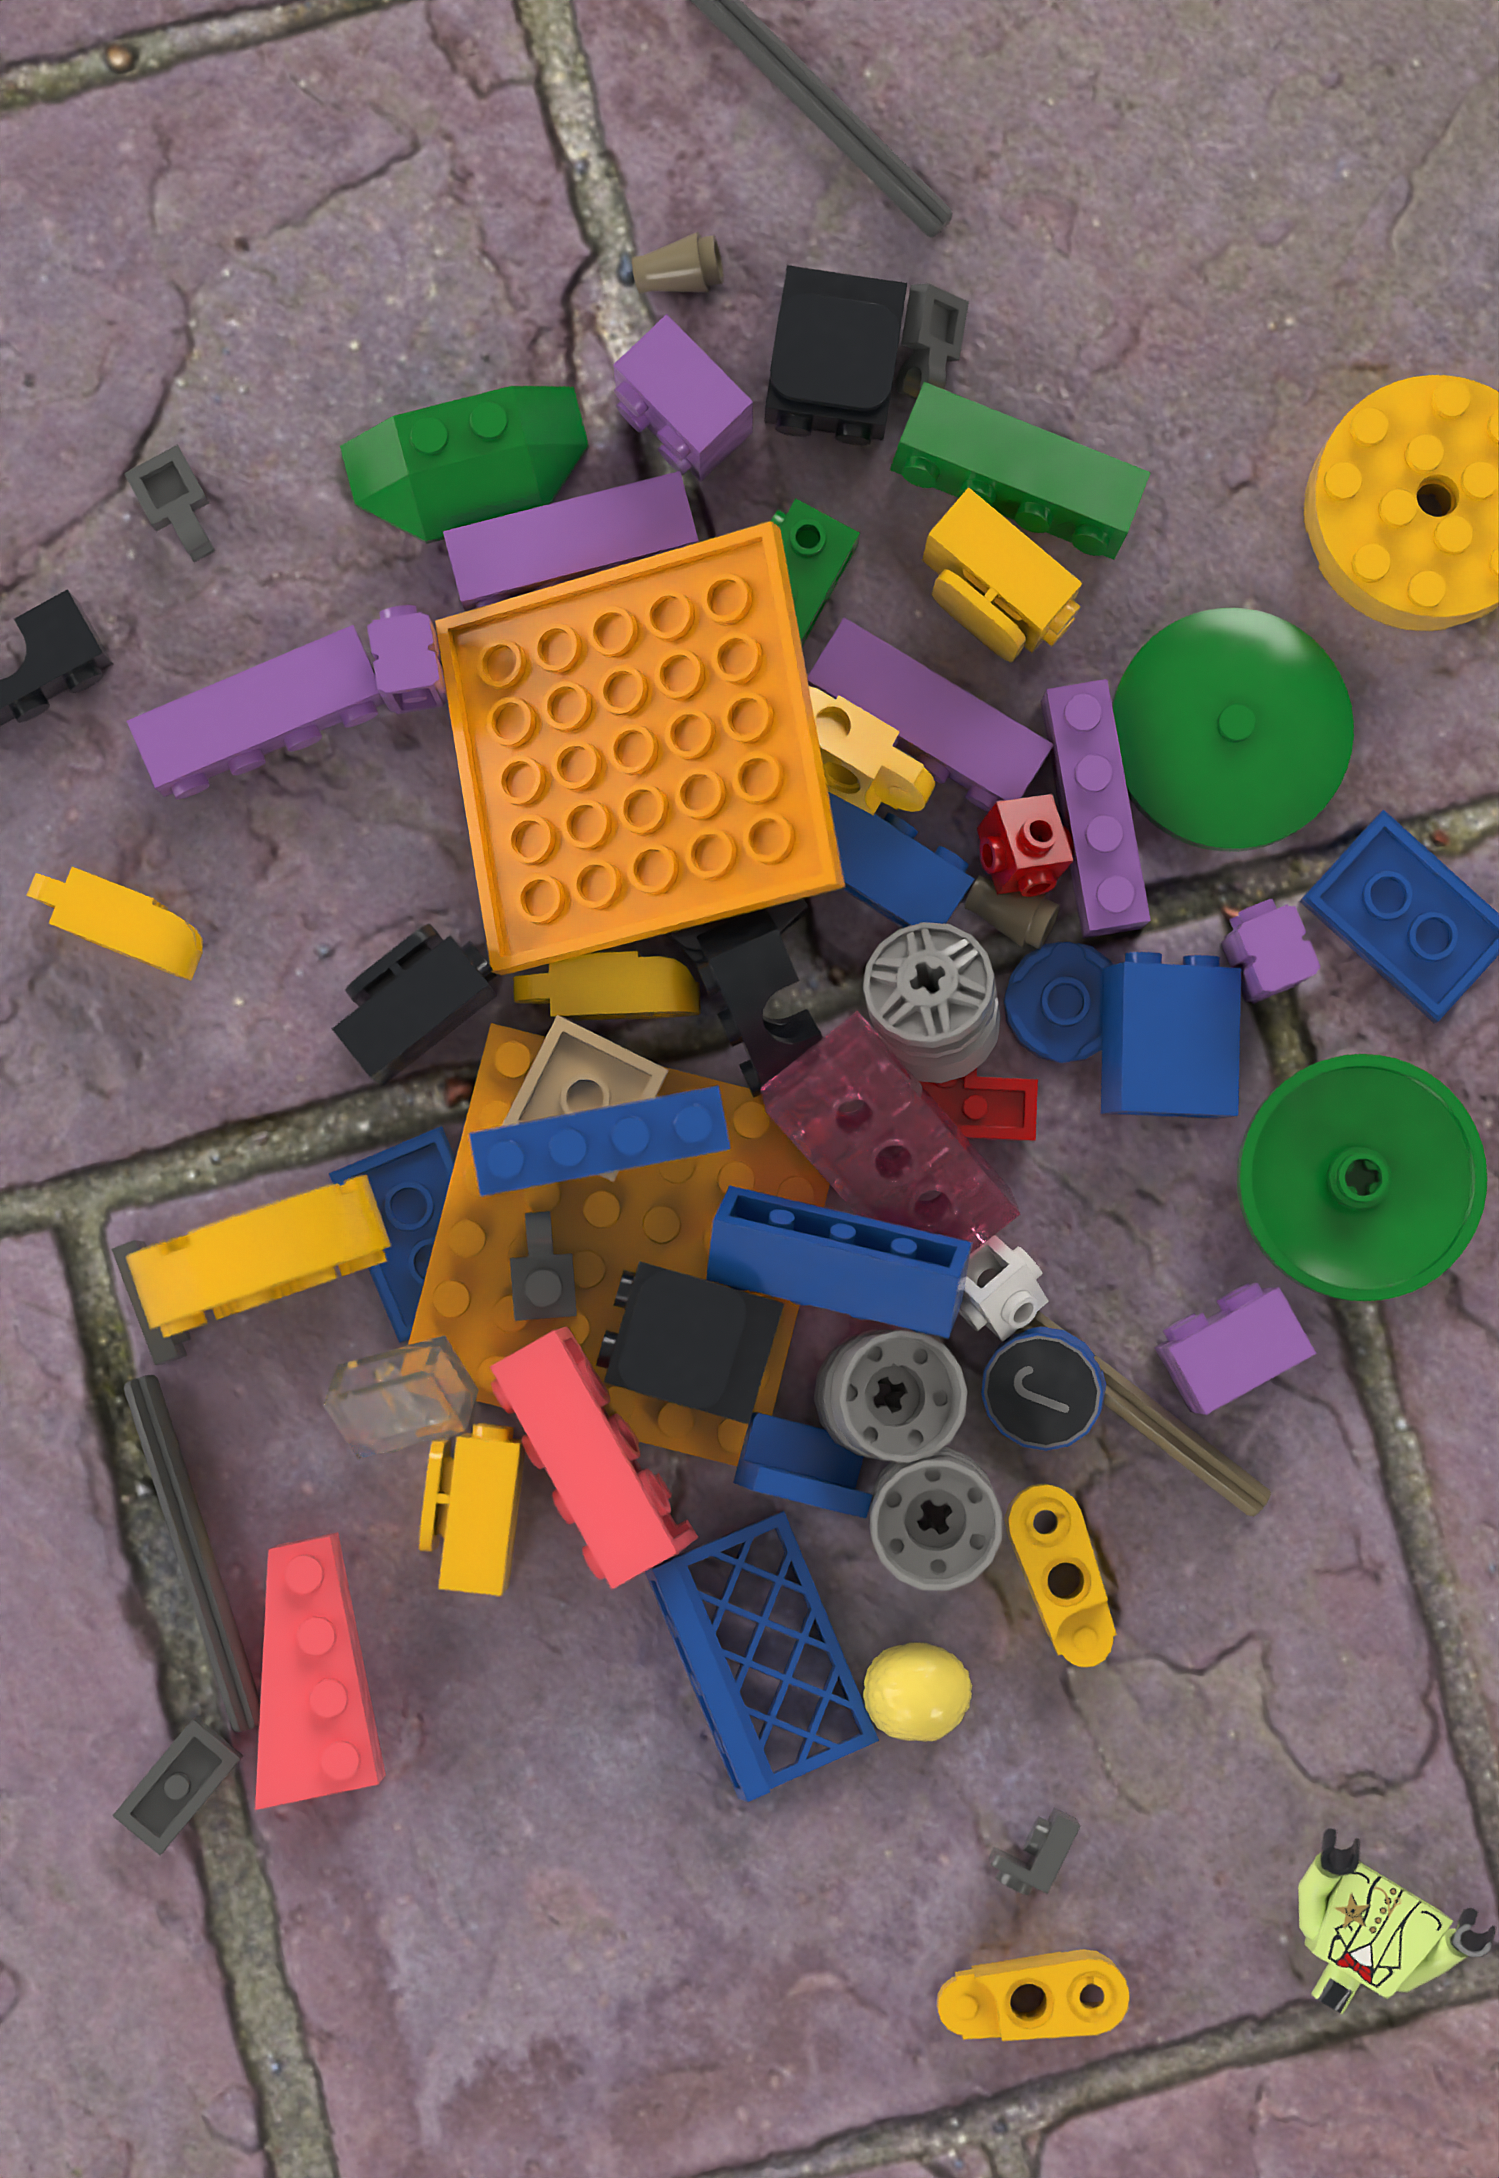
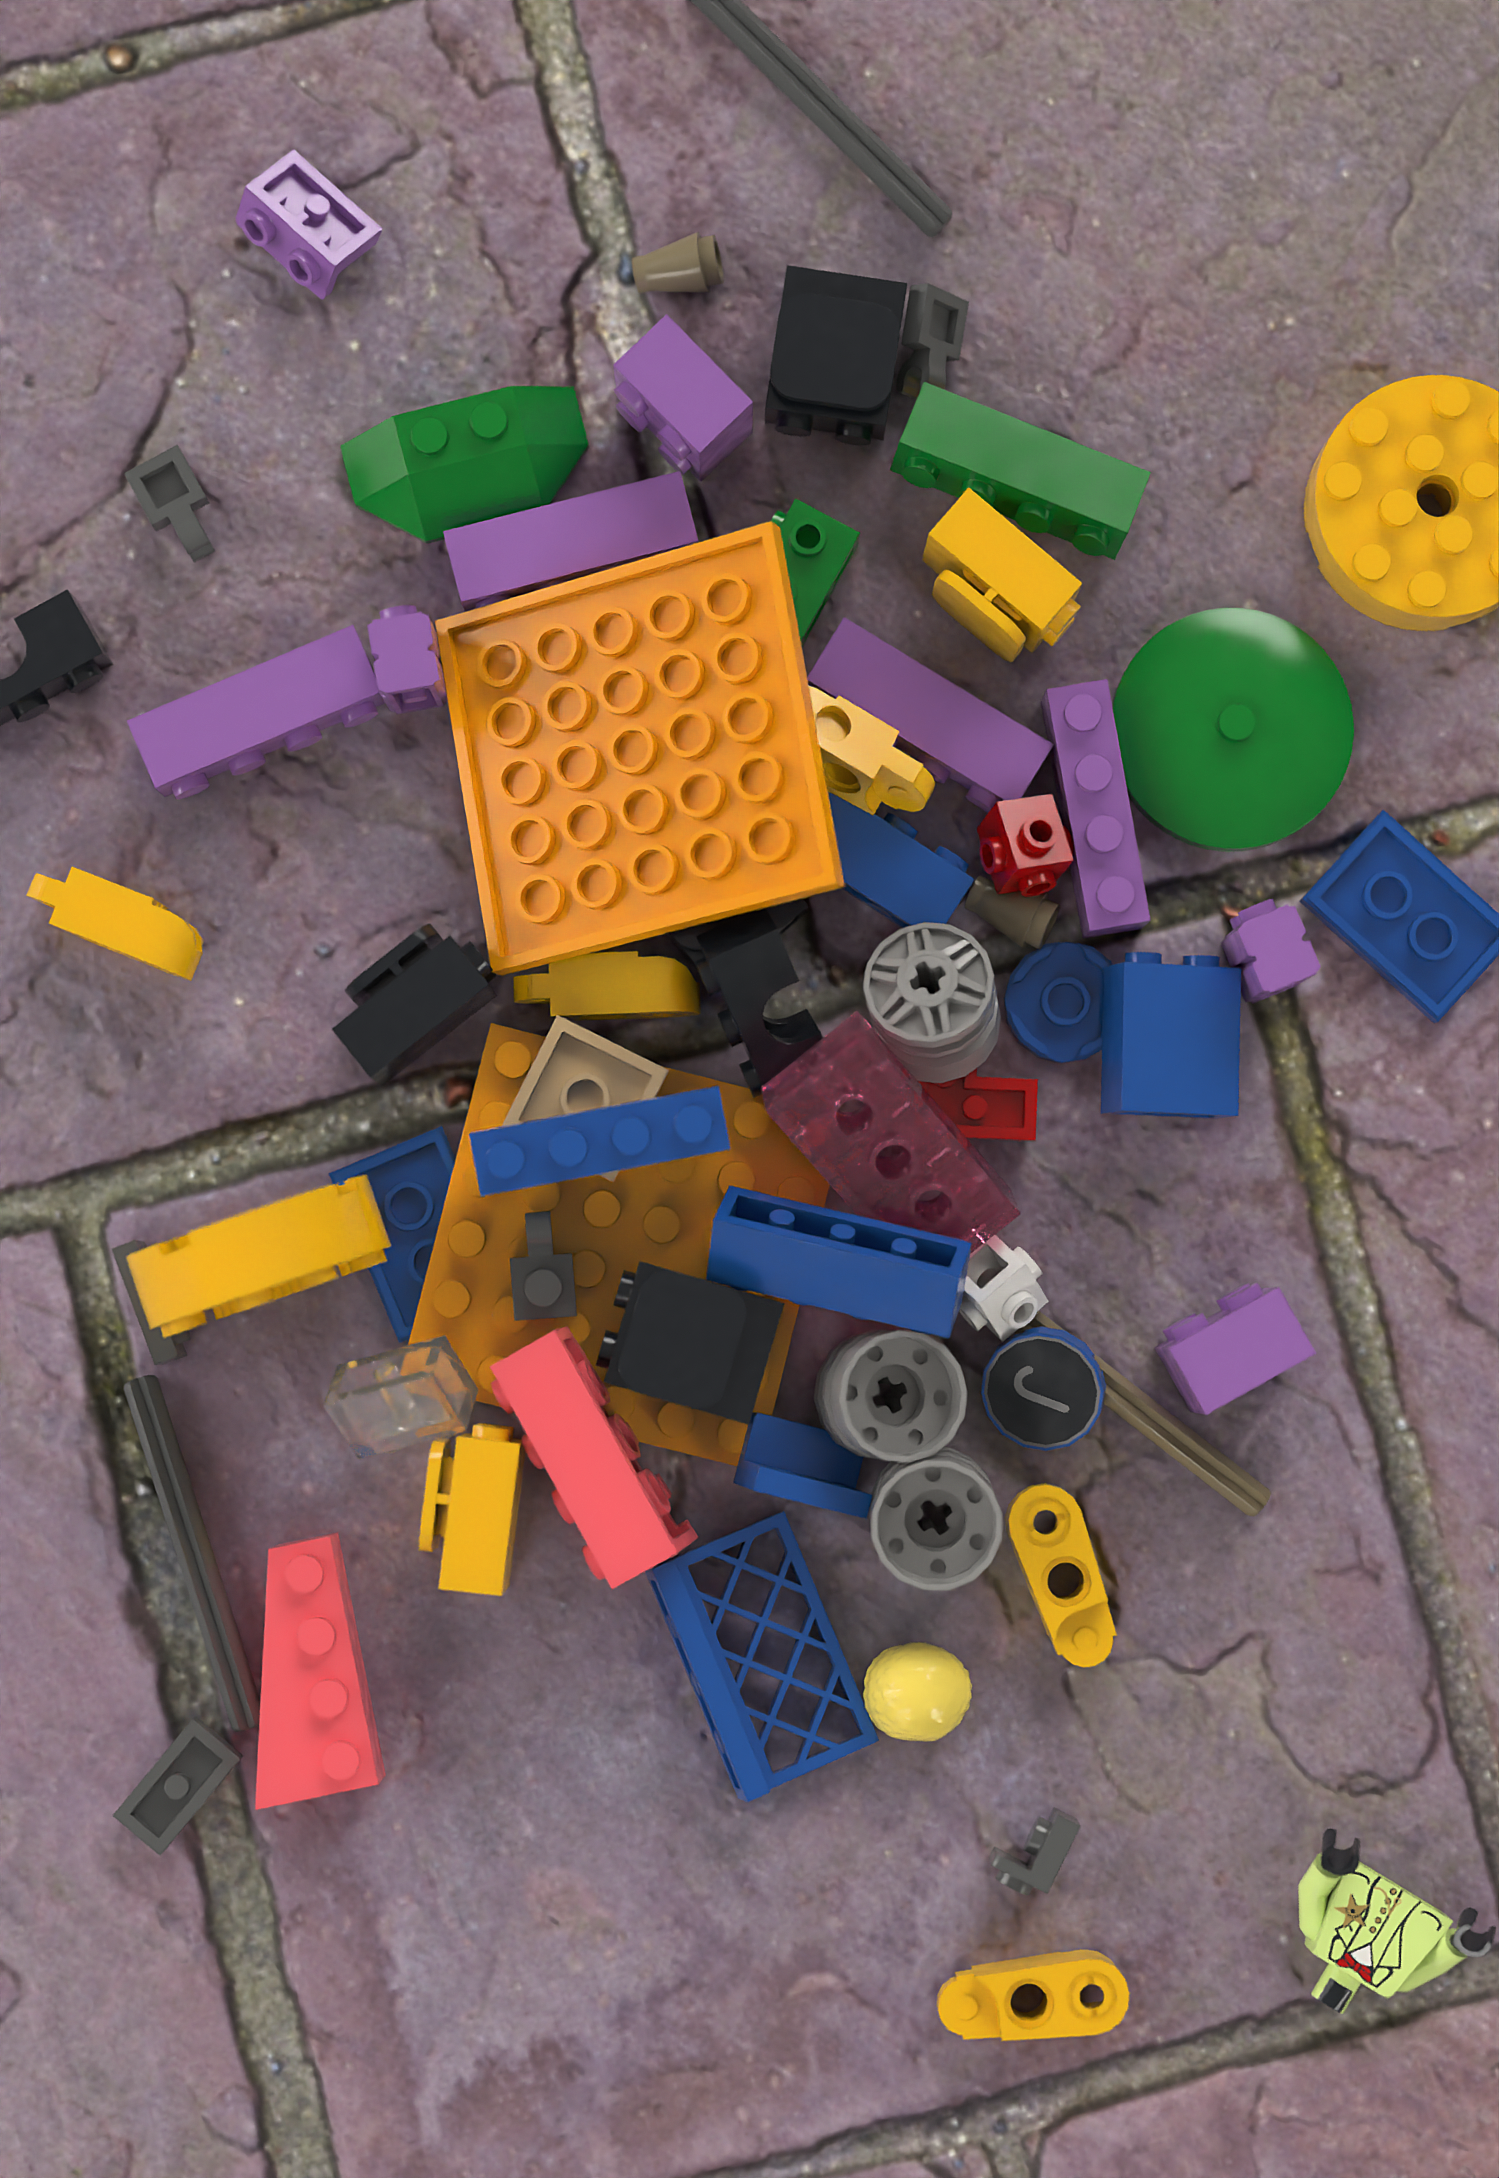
green dish [1236,1054,1487,1302] -> none
none -> medium lavender bracket [235,149,382,299]

